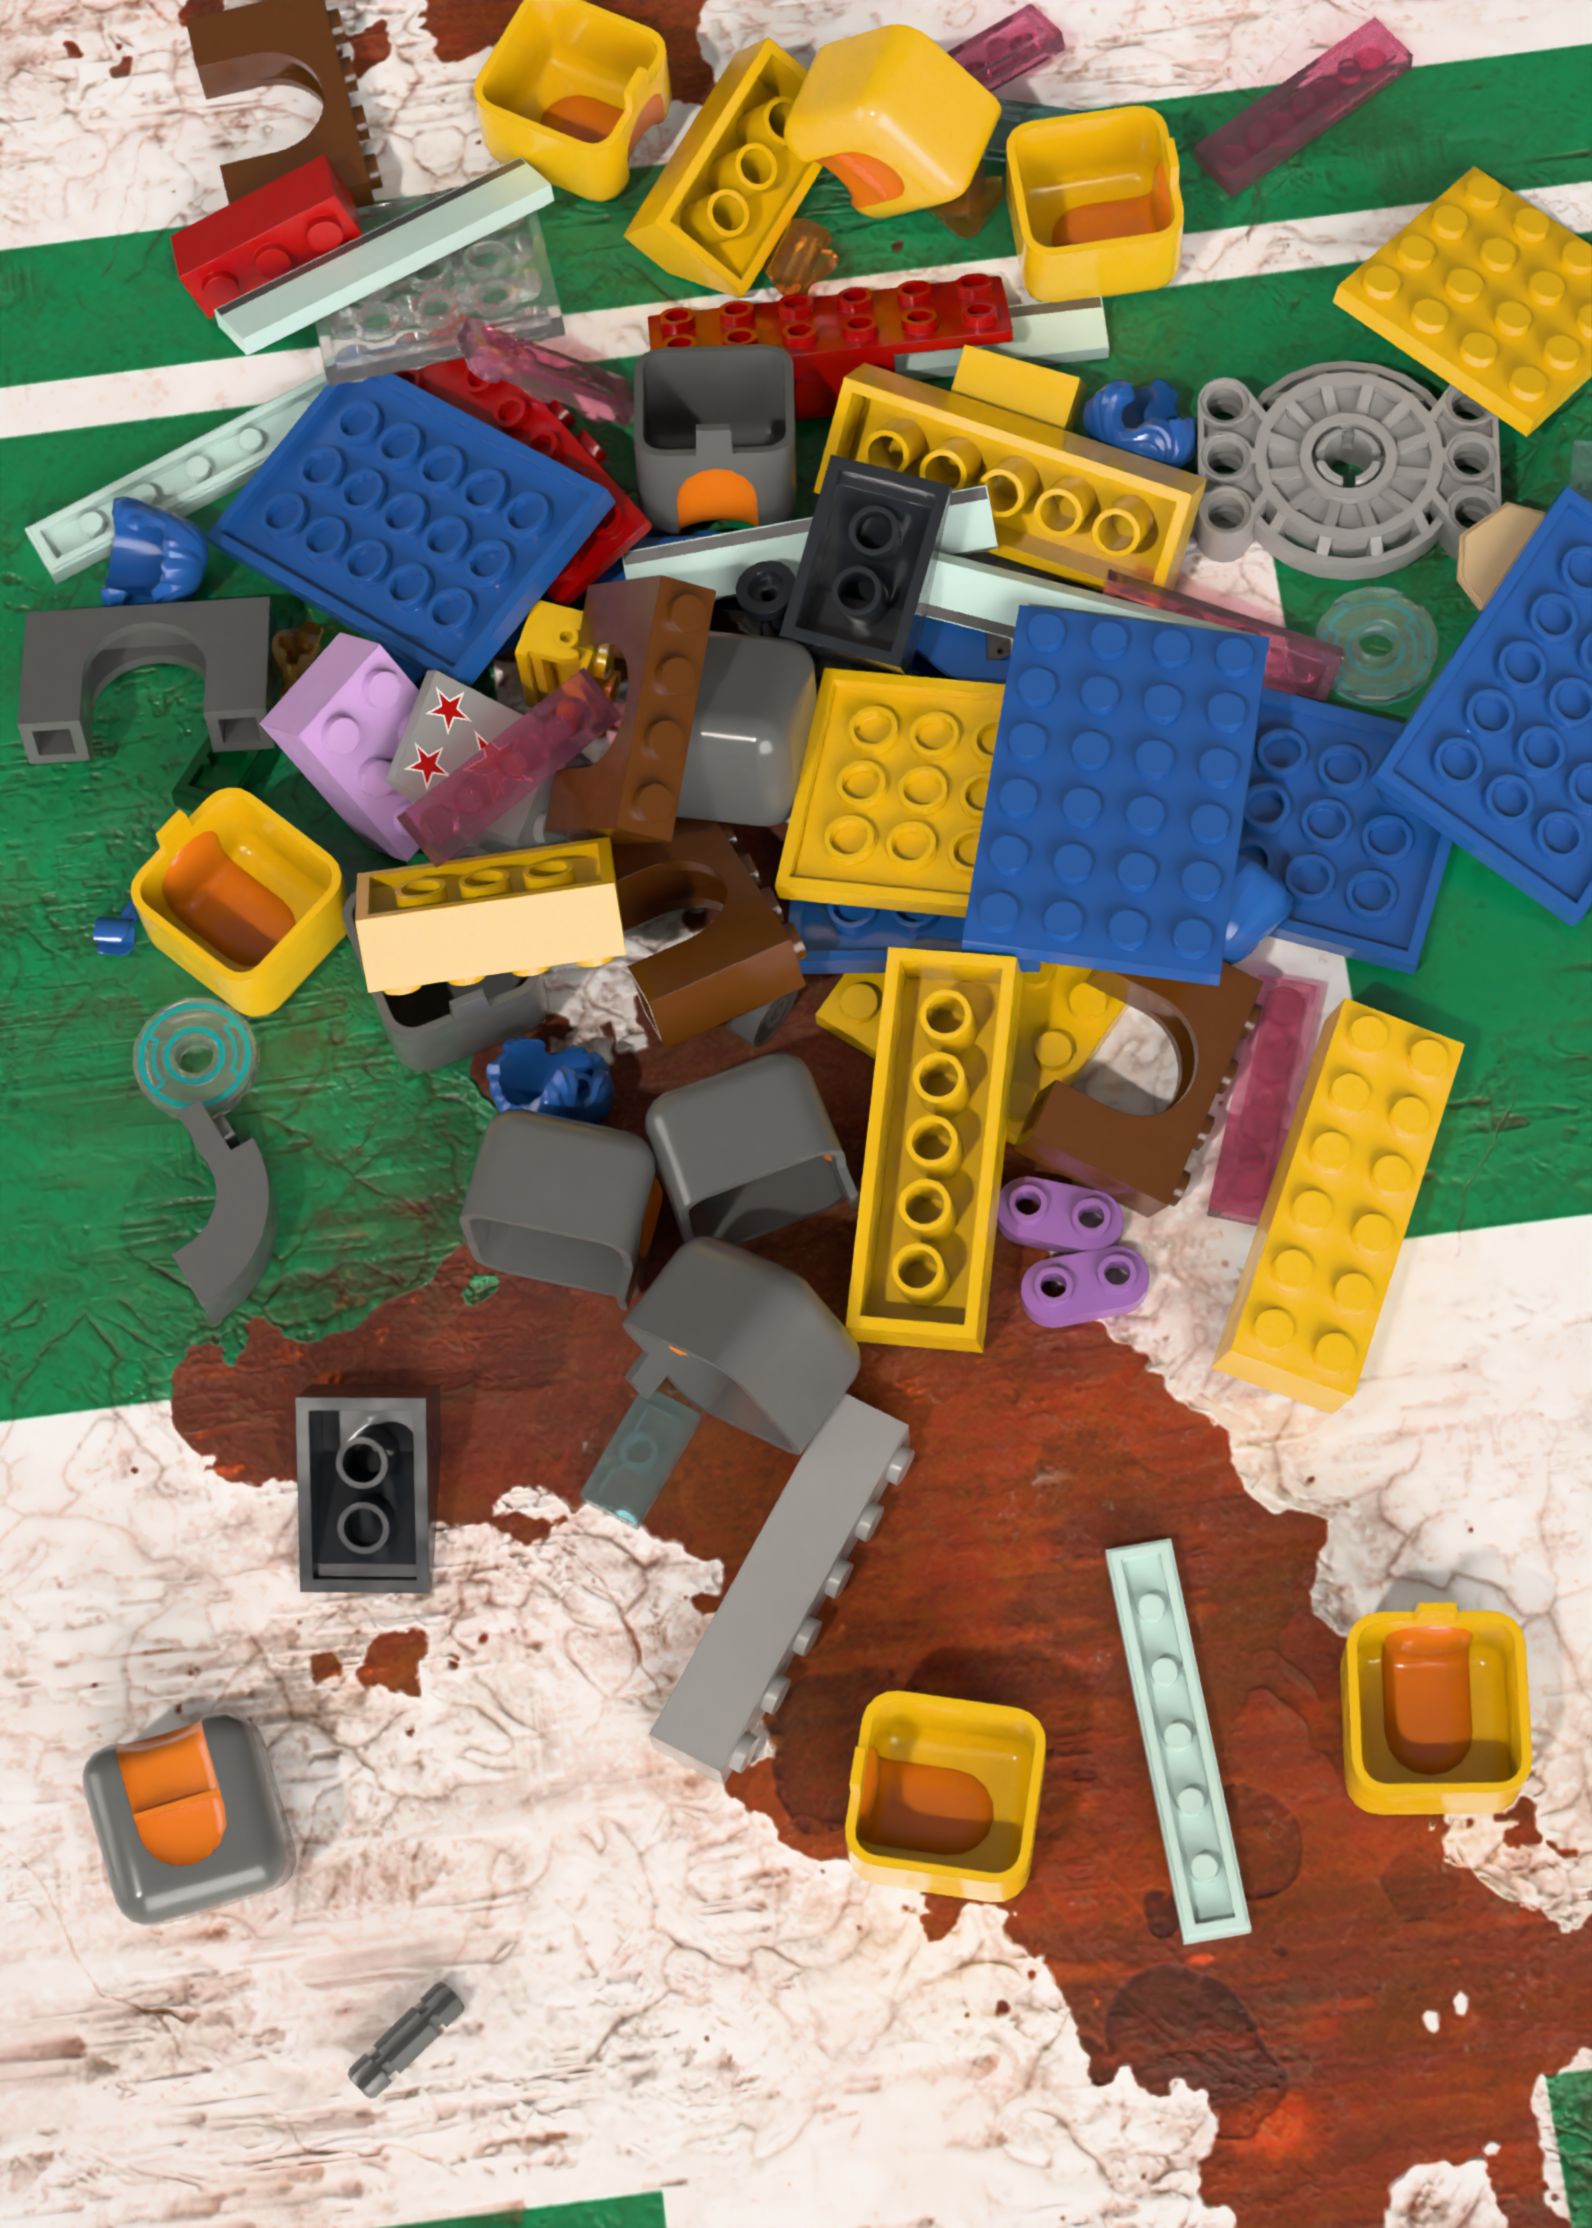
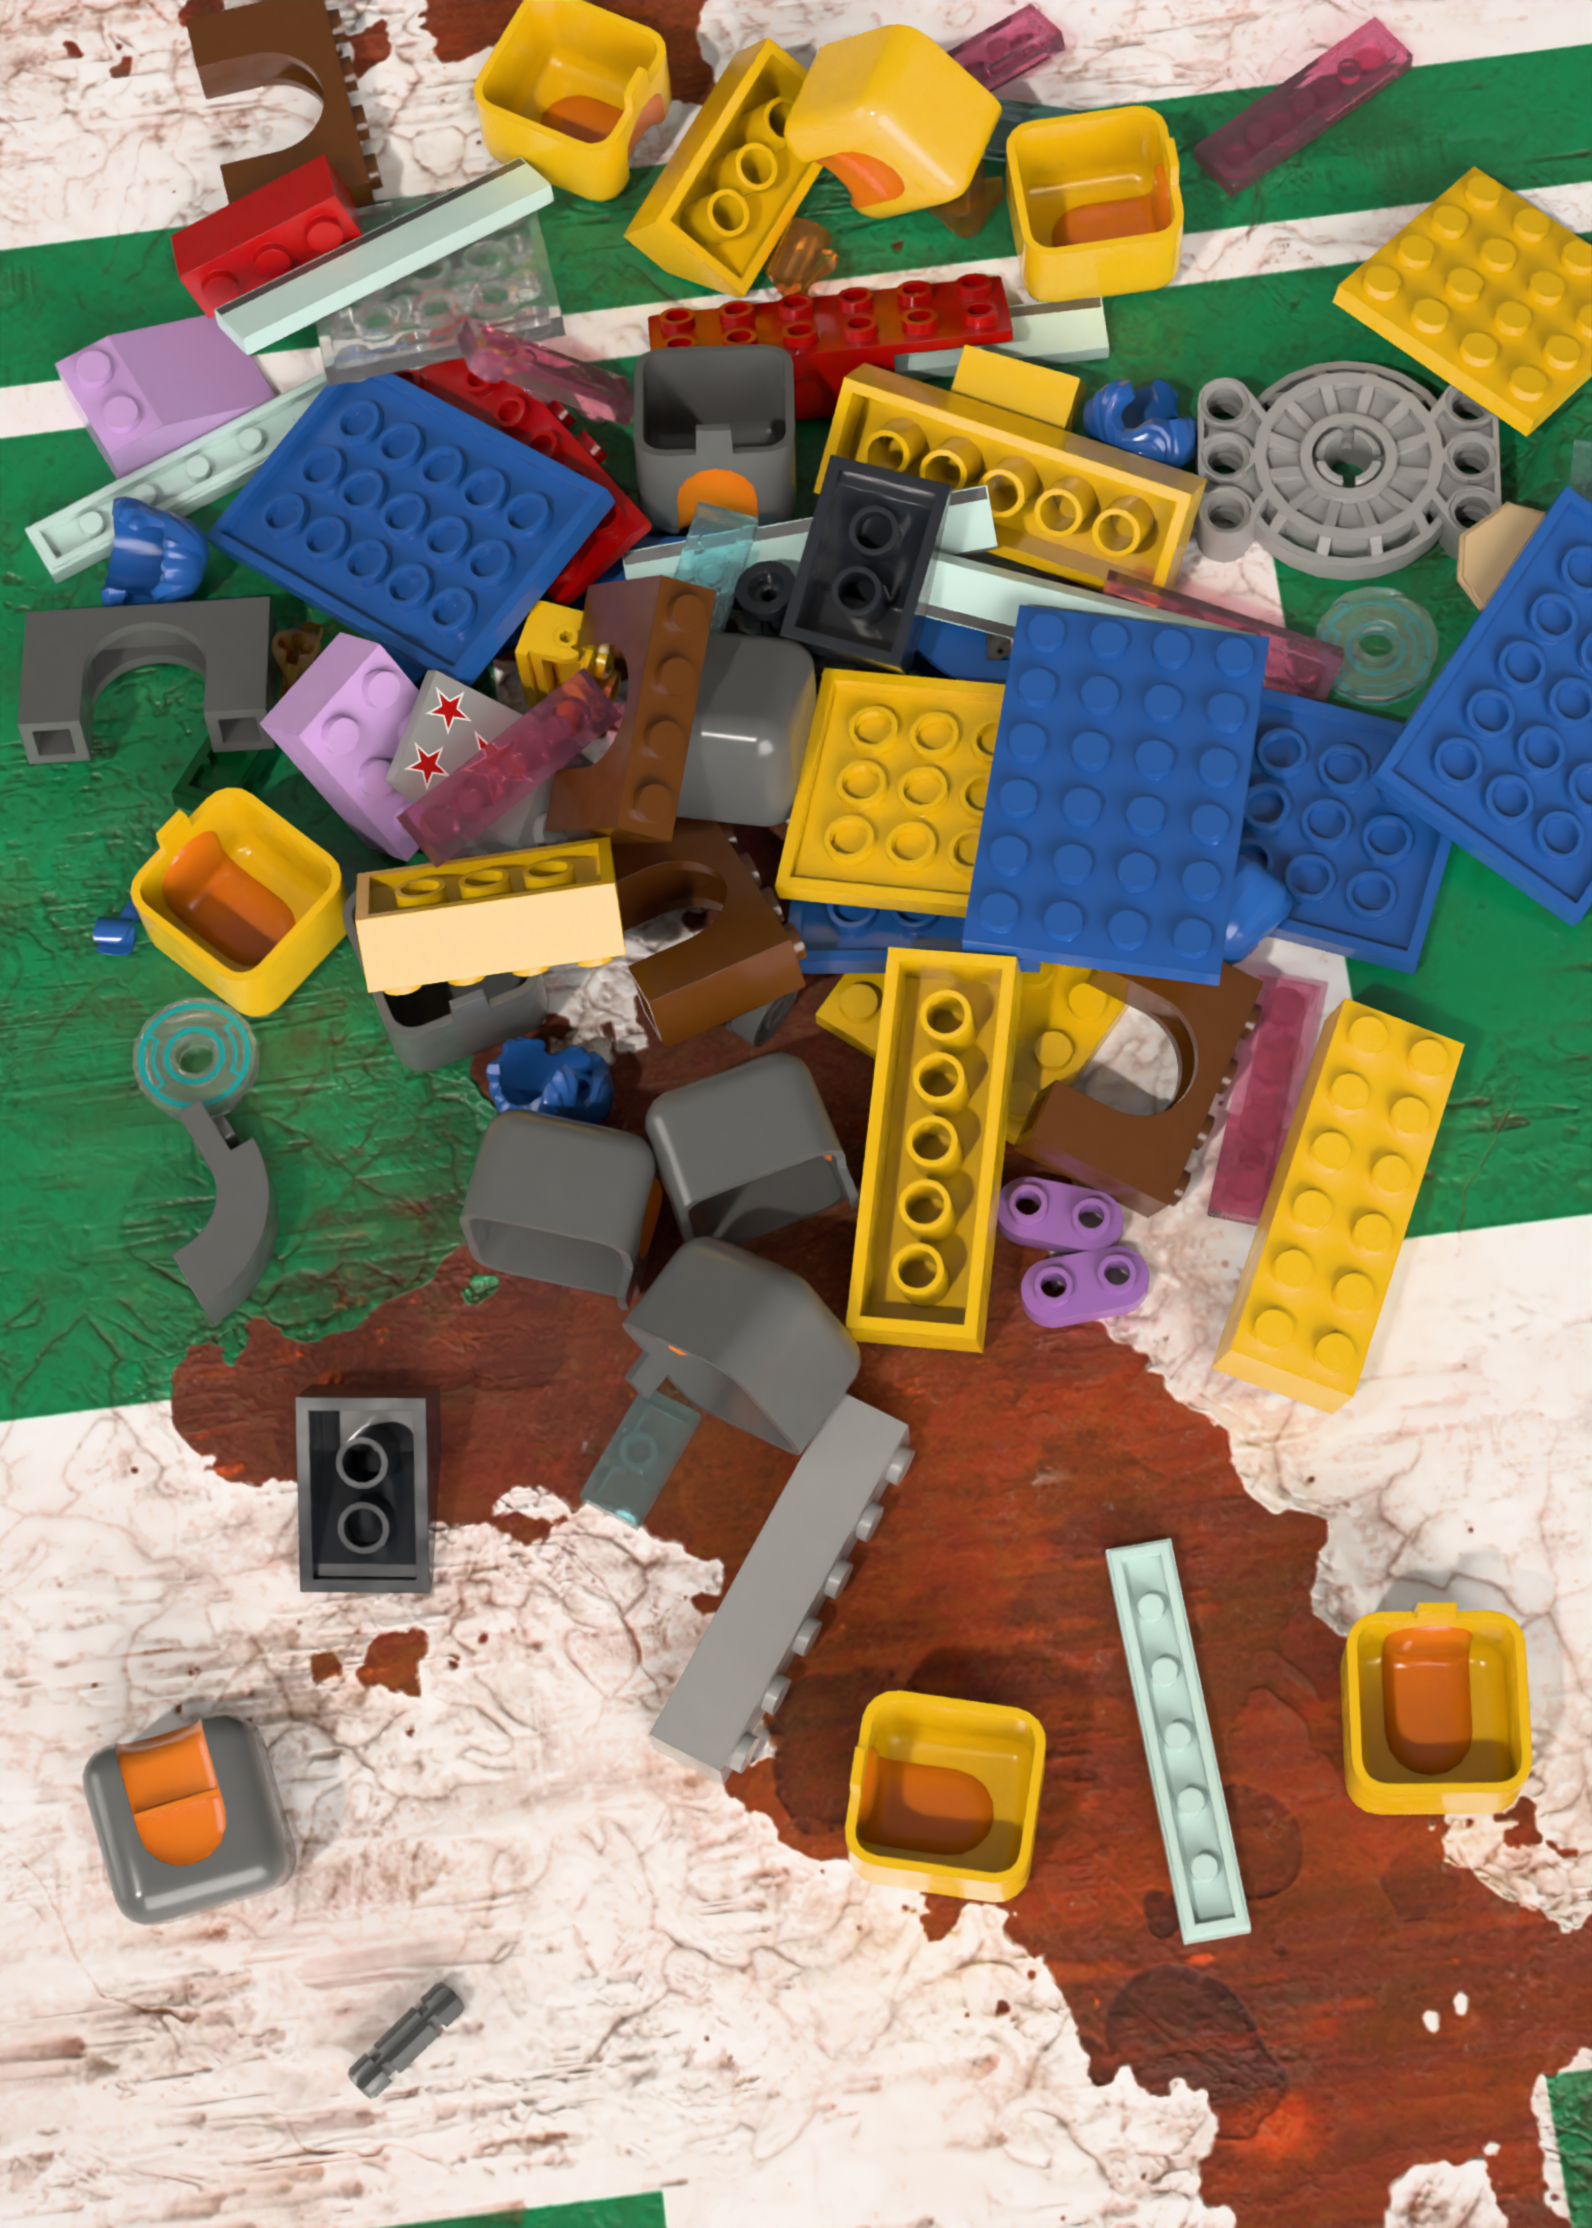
none -> lavender slope [55,315,276,480]
none -> clear light blue plate [673,501,759,632]

